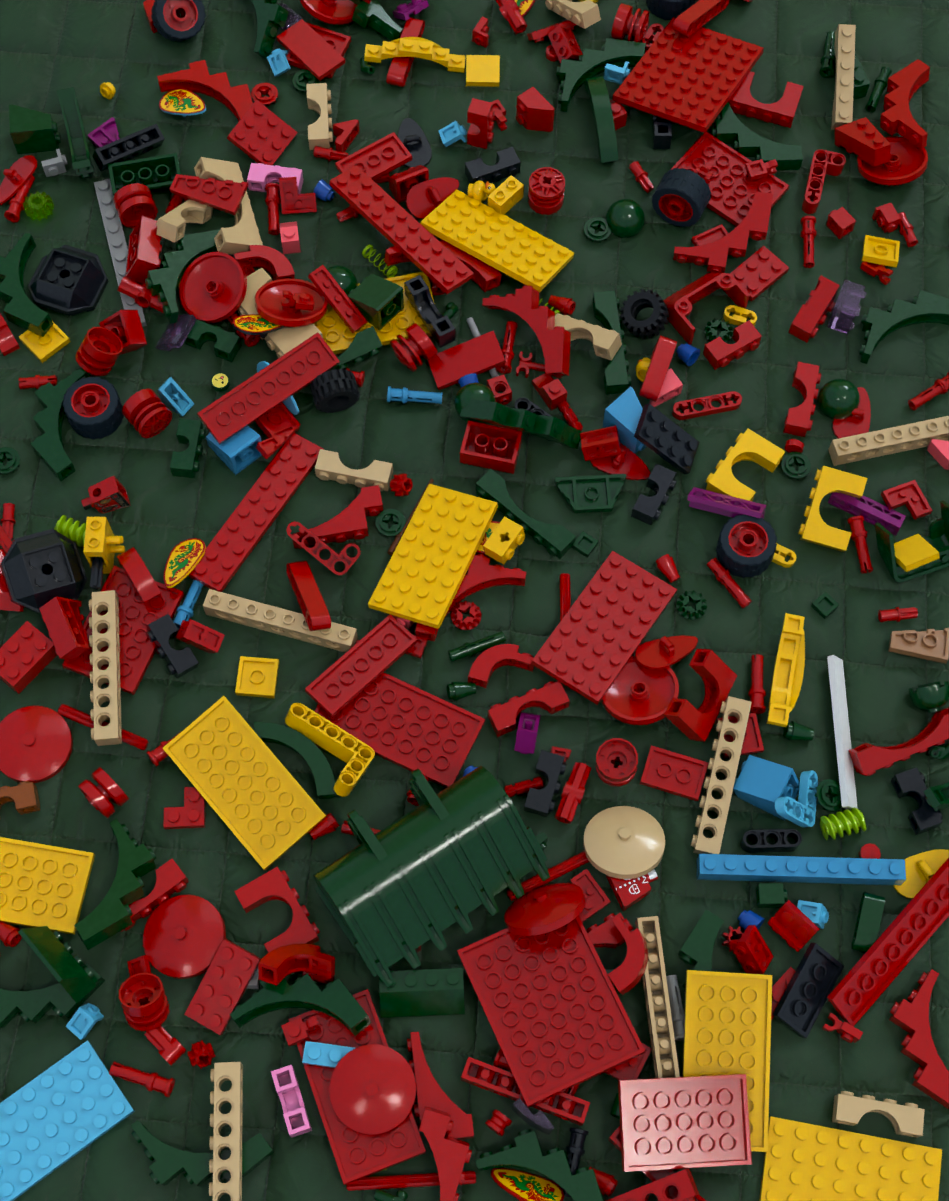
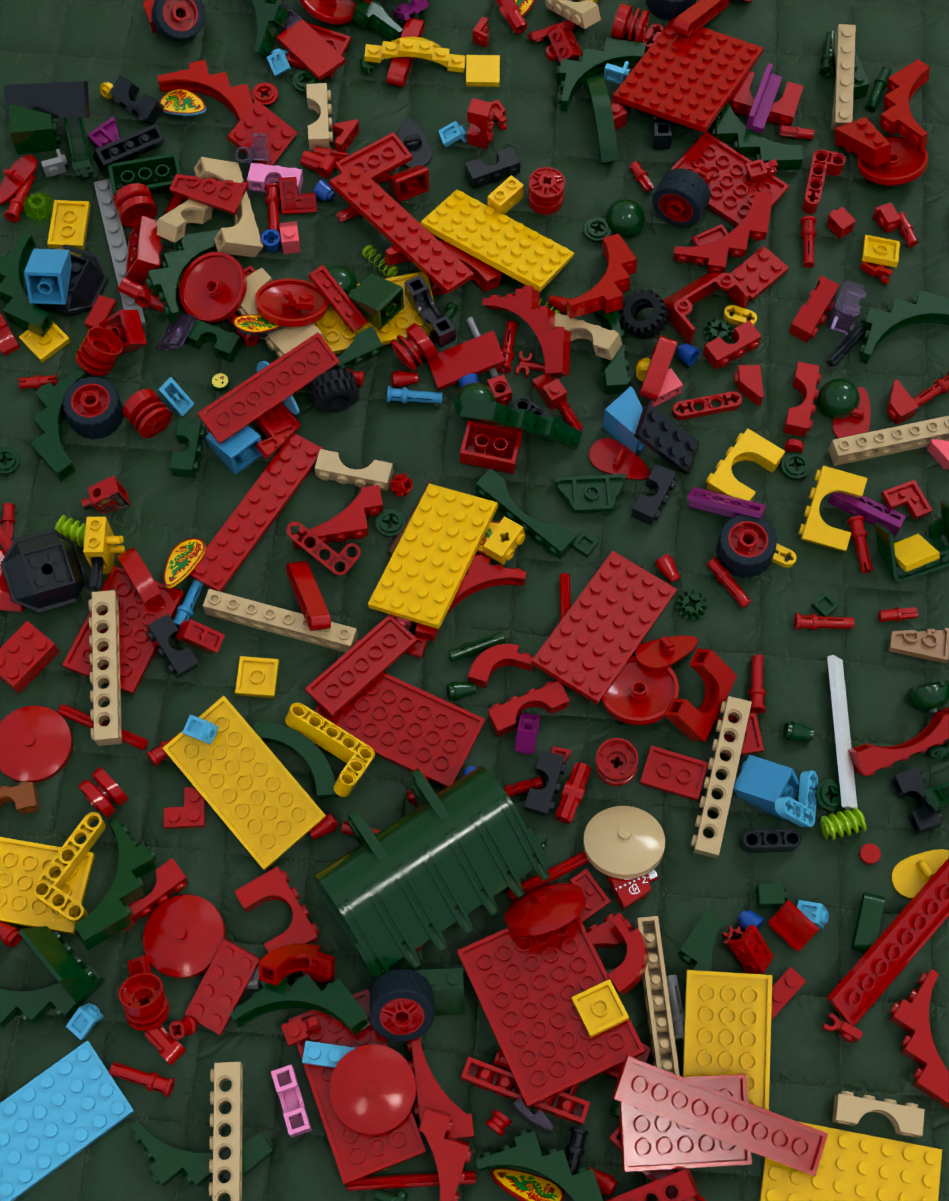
red wedge [39,596,89,660] -> none
red gear [187,1040,216,1069] -> none
red arch [233,245,295,280] -> none
red shield [406,177,459,219] -> none
red gear [451,600,482,630] -> none
yellow animal [468,180,496,202] -> none
red slope [516,87,555,132] -> none
red hinge [580,425,622,461] -> none
dark azure brick [697,854,906,885] -> none
yellow piece [767,613,805,727] -> none
black plate [772,943,844,1038] -> none
none -> black tile [4,81,90,120]
none -> dark azure slope [24,249,72,305]
none -> yellow beam [32,812,106,924]
none -> yellow plate [47,200,90,249]
none -> red tile [84,295,117,328]
none -> black arch [109,76,165,123]
none -> red bush [169,1016,197,1040]
none -> medium azure bracket [182,715,219,745]
none -> clear purple piece [235,132,270,164]
none -> blue hat [261,229,281,252]
none -> red piece [300,150,337,178]
none -> black wheel [370,969,434,1042]
none -> red cone [391,370,418,388]
none -> red arch [567,233,637,319]
none -> yellow tile [571,979,629,1038]
none -> plate [612,1056,828,1176]
none -> red slope [733,365,764,406]
none -> magenta fence [746,63,782,133]
none -> red axle [779,125,814,140]
none -> red pin [794,613,854,631]
none -> black axle [827,326,865,367]
none -> red slope [886,379,919,425]

